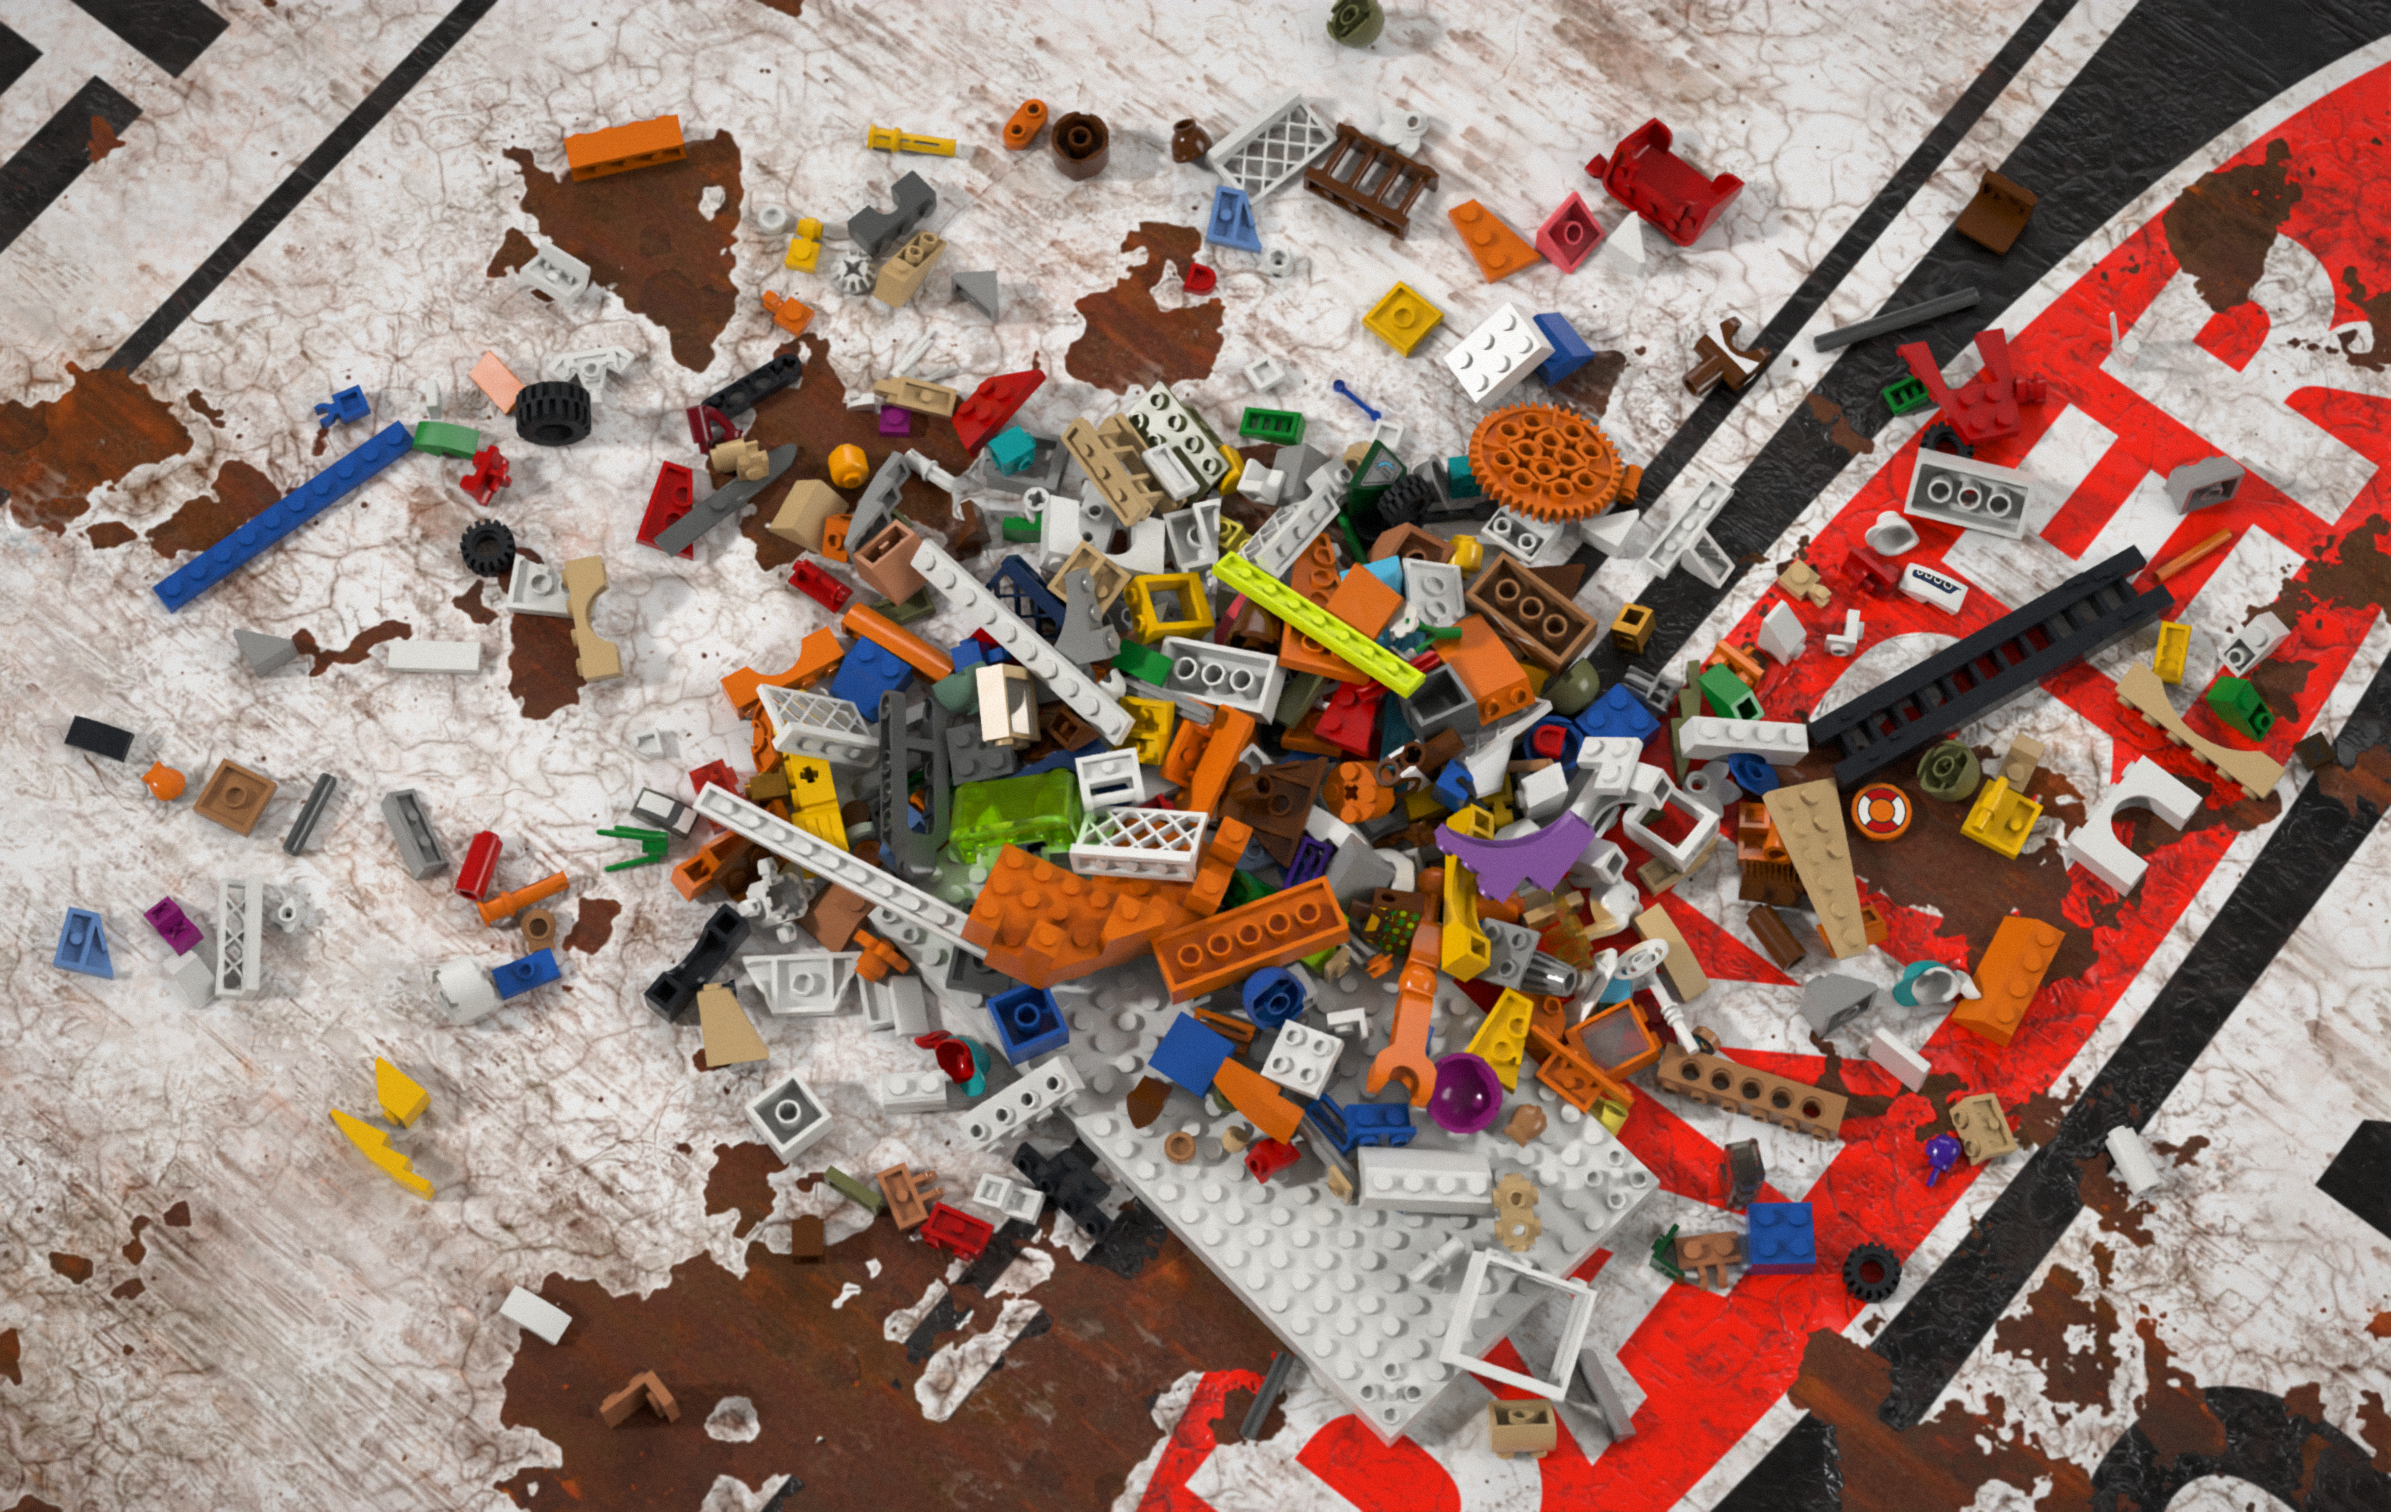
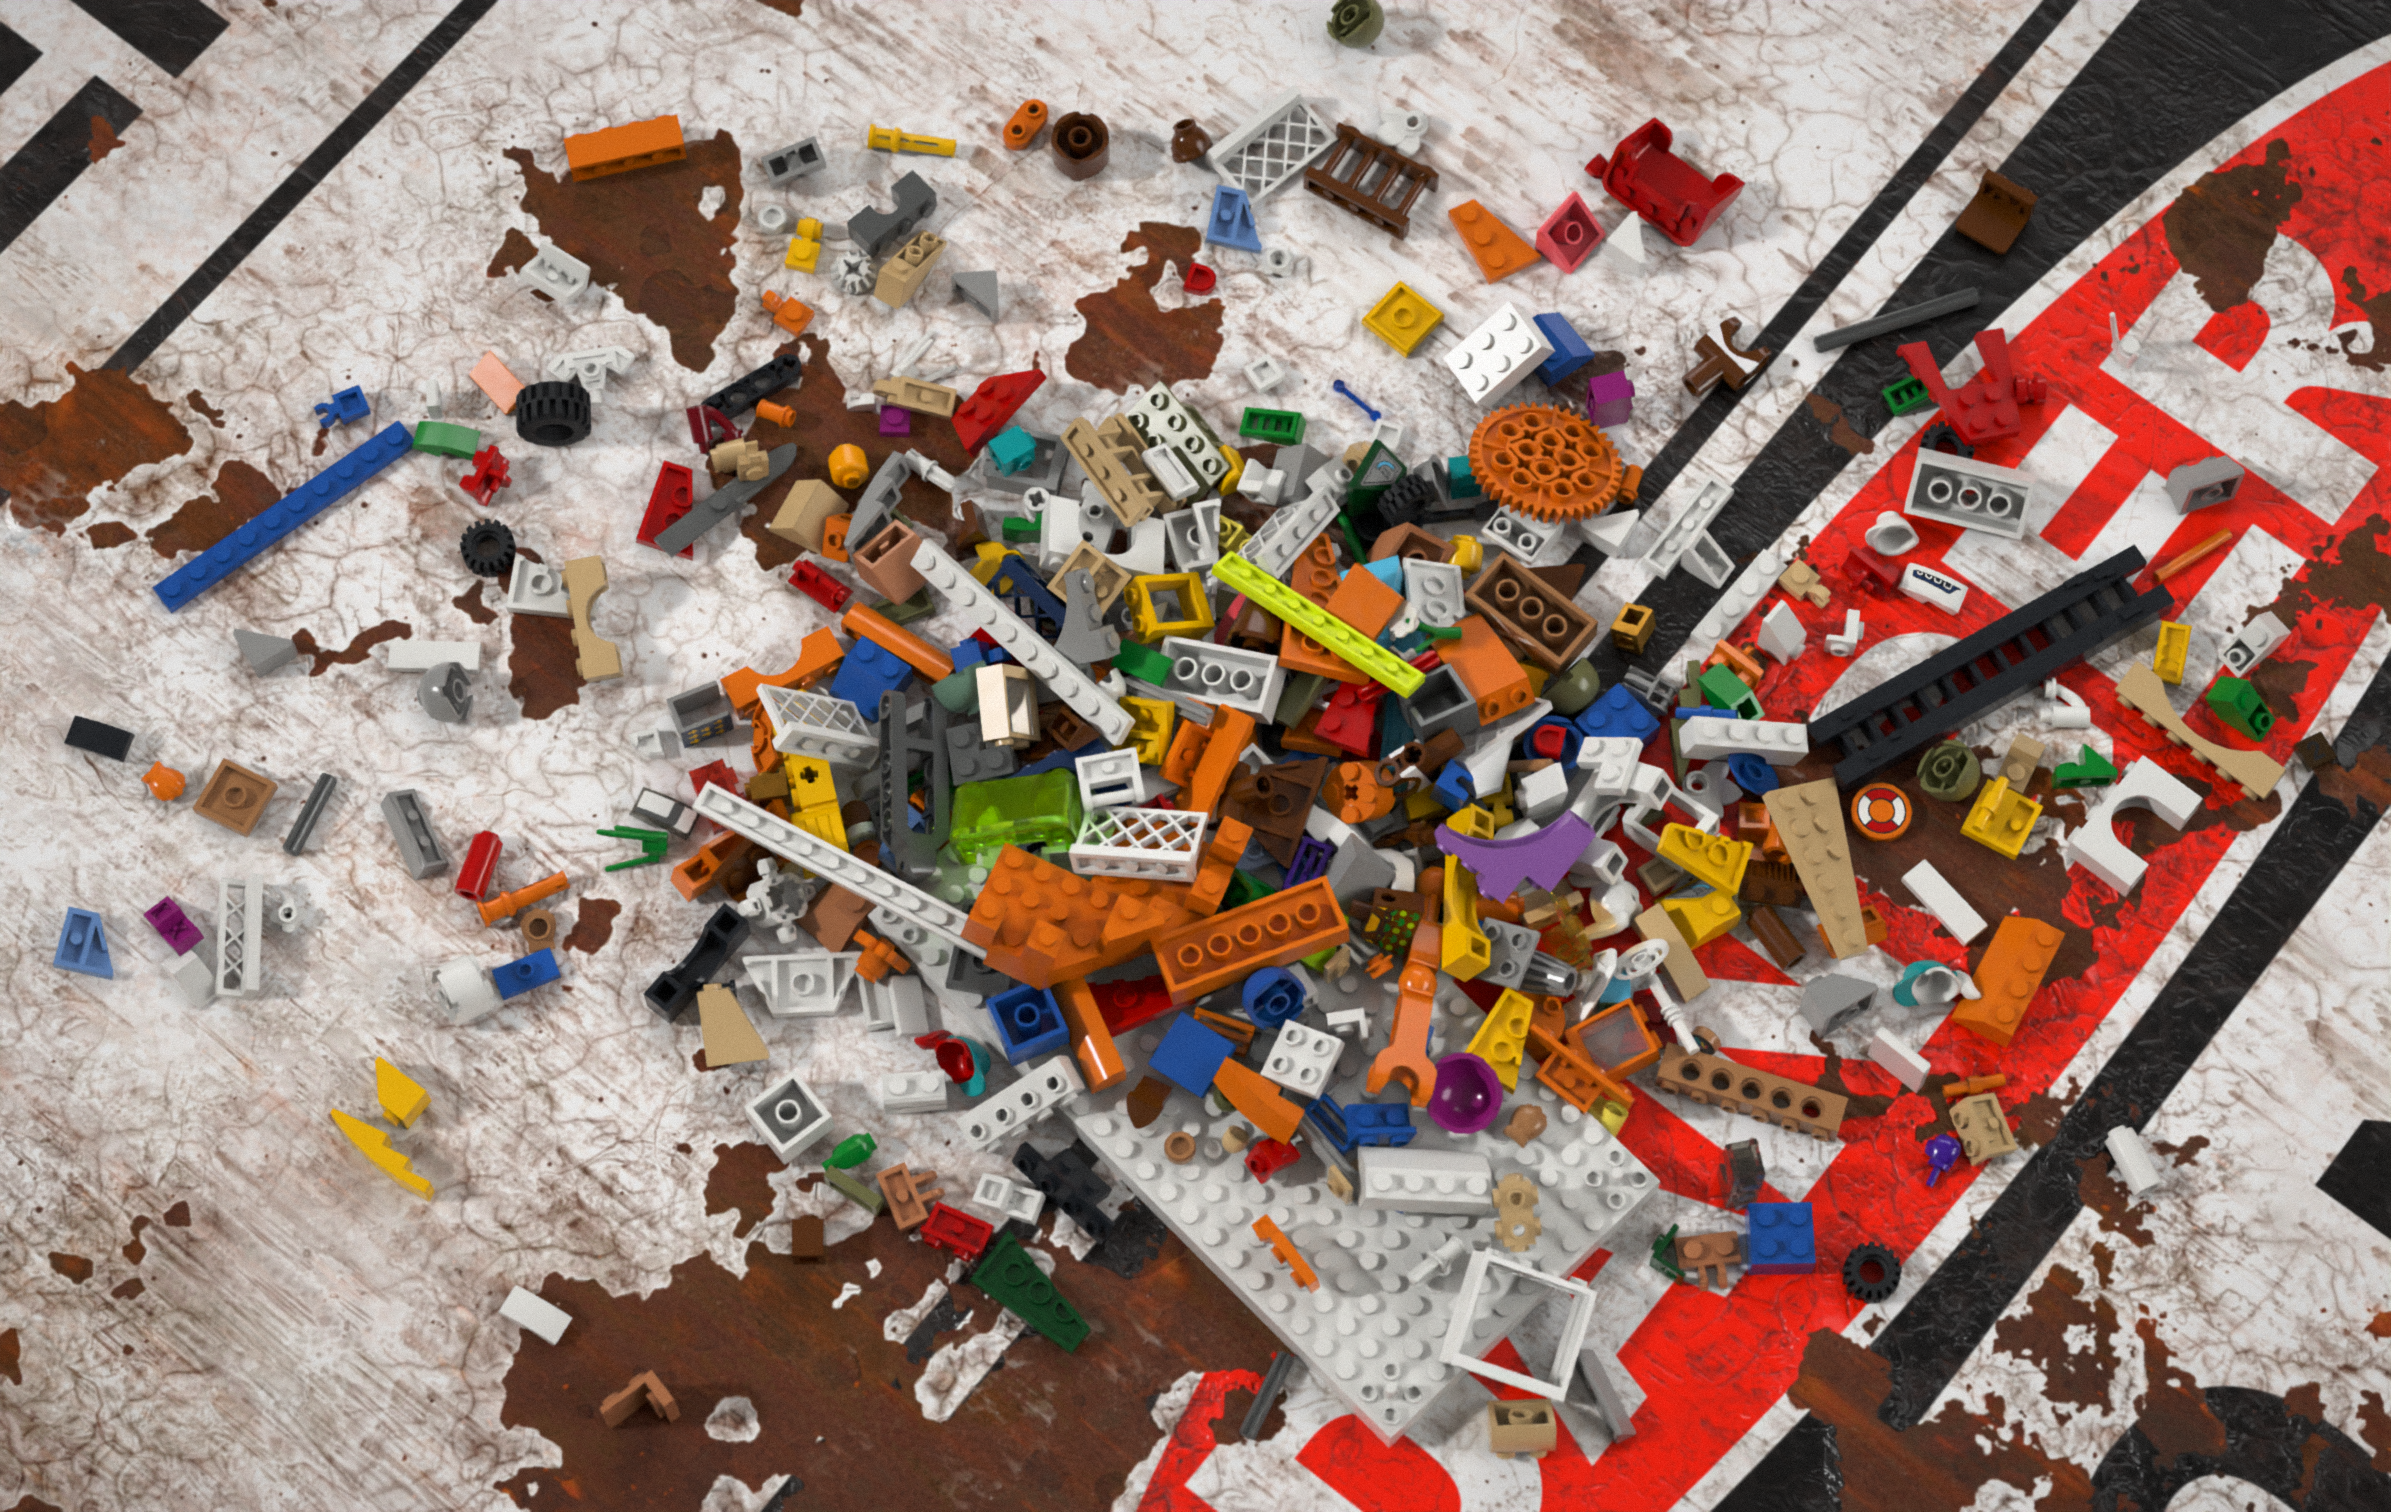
none -> light grey cylinder [417,662,473,723]
none -> light grey piece [666,681,734,748]
none -> orange pin [756,399,796,428]
none -> light grey brick [761,136,826,189]
none -> green plant [821,1132,878,1171]
none -> yellow plate [969,541,1026,595]
none -> dark green wing [970,1230,1091,1356]
none -> orange brick [1049,976,1126,1094]
none -> red wing [1087,974,1196,1038]
none -> orange hinge [1252,1214,1320,1294]
none -> magenta brick [1585,370,1635,429]
none -> yellow slope [1654,878,1741,950]
none -> yellow wing [1656,822,1754,897]
none -> blue bar [1675,705,1738,720]
none -> white plate [1690,549,1788,654]
none -> white tile [1901,859,1988,947]
none -> orange bar [1942,1073,2006,1098]
none -> white plant [2039,677,2090,728]
none -> green slope [2051,744,2118,789]

